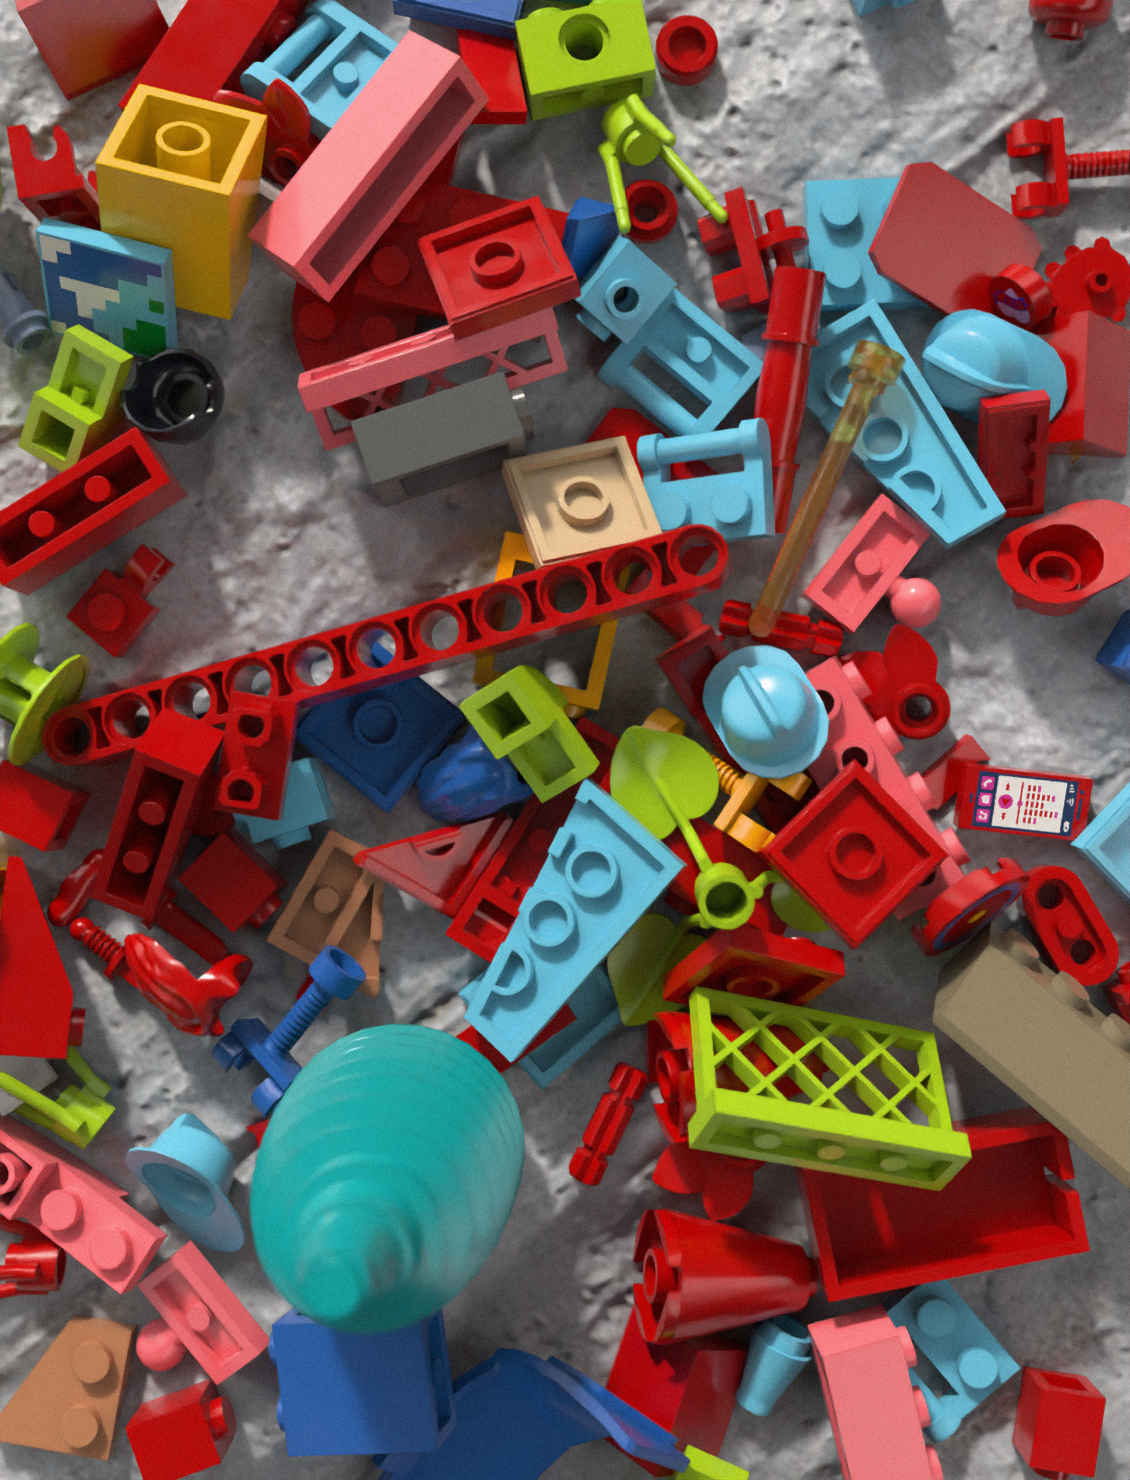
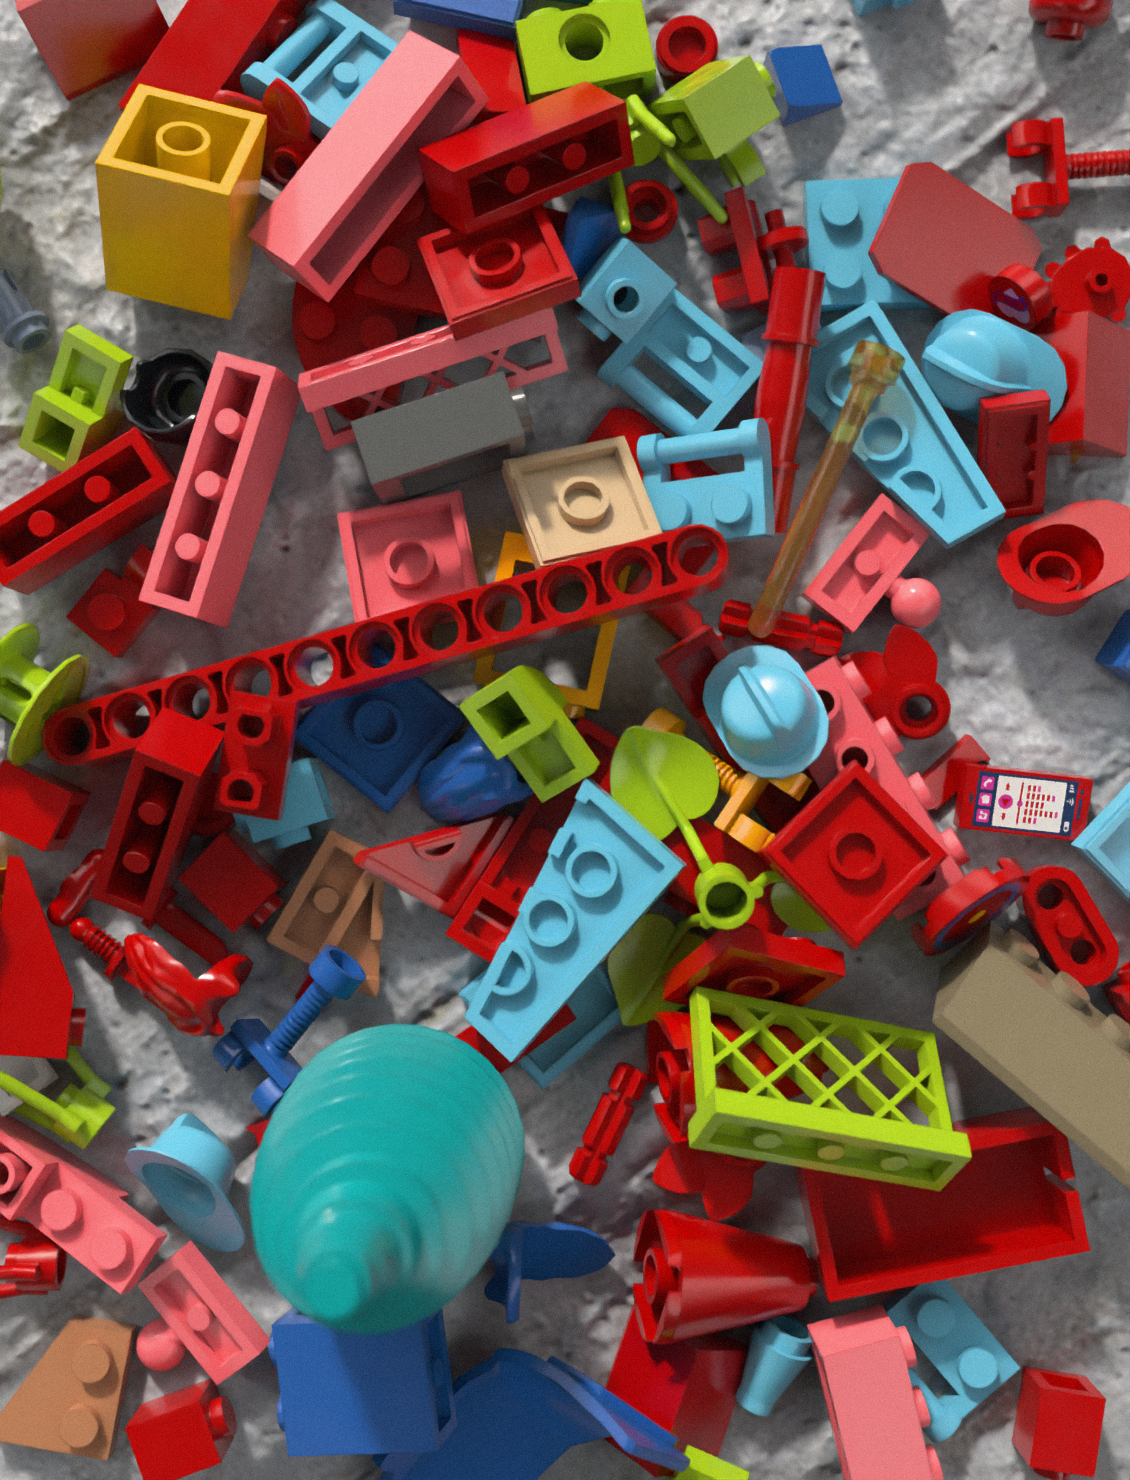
red hinge [6,124,101,231] -> none
tile [36,217,178,358] -> none
none -> coral brick [138,351,301,629]
none -> coral tile [337,490,479,625]
none -> red brick [417,81,635,235]
none -> blue piece [484,1221,615,1324]
none -> lime brick [646,54,781,187]
none -> blue slope [763,44,843,126]

